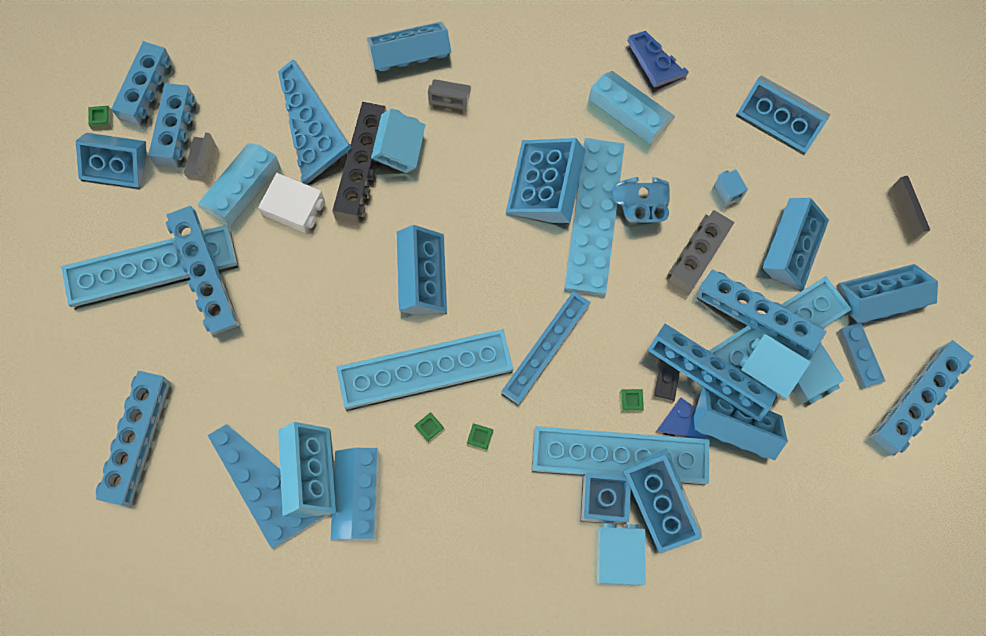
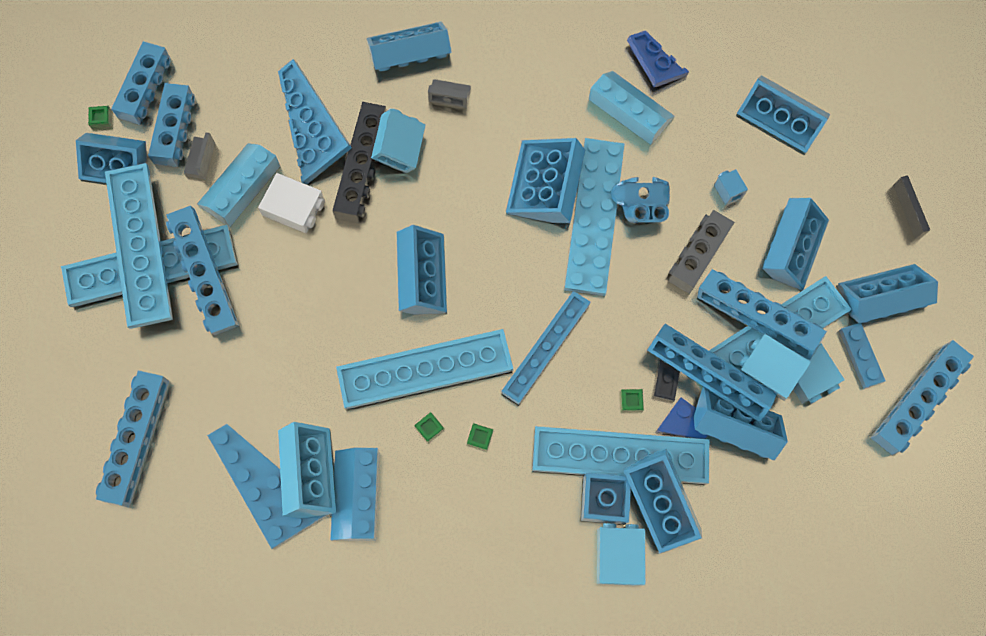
none -> medium azure plate [105,163,173,329]

